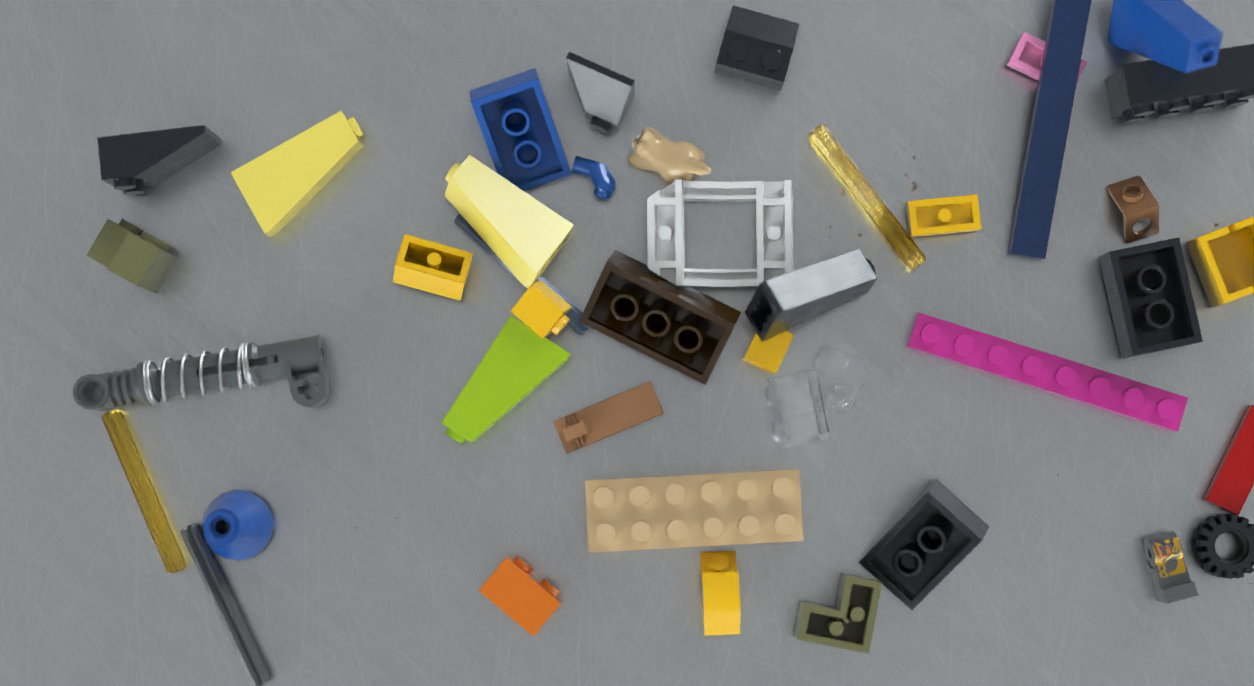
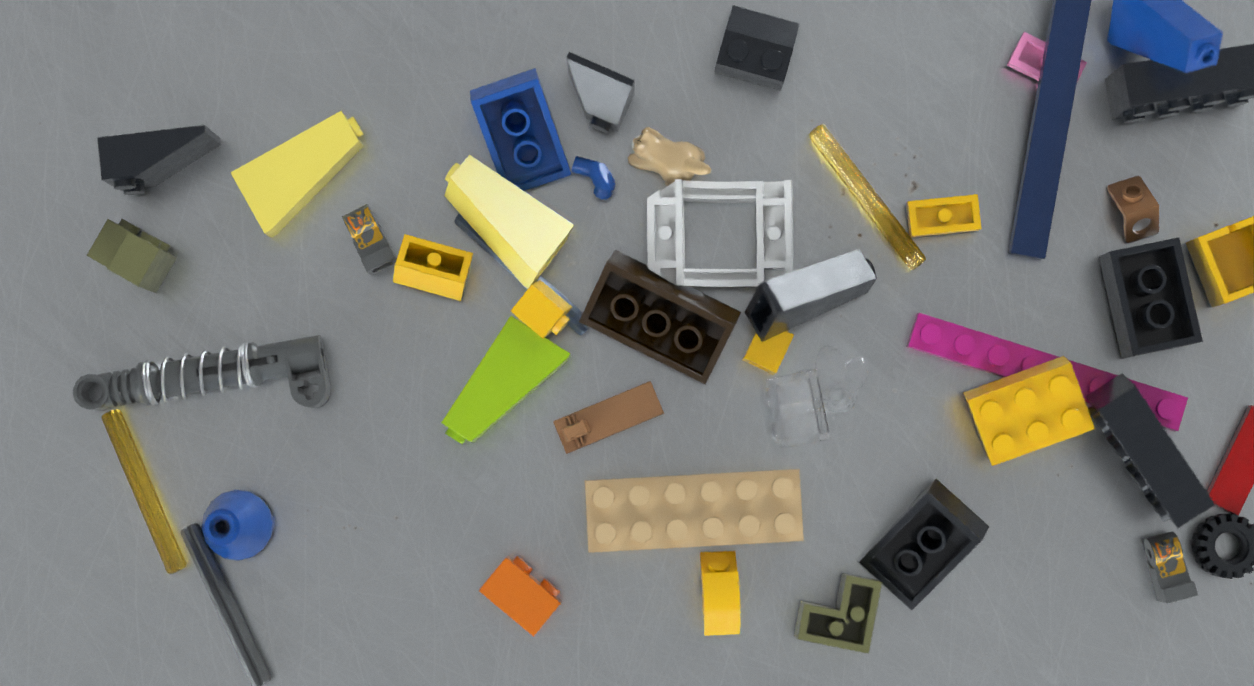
none -> dark grey leg [342,204,397,276]
none -> yellow brick [963,356,1095,466]
none -> black brick [1086,373,1215,528]

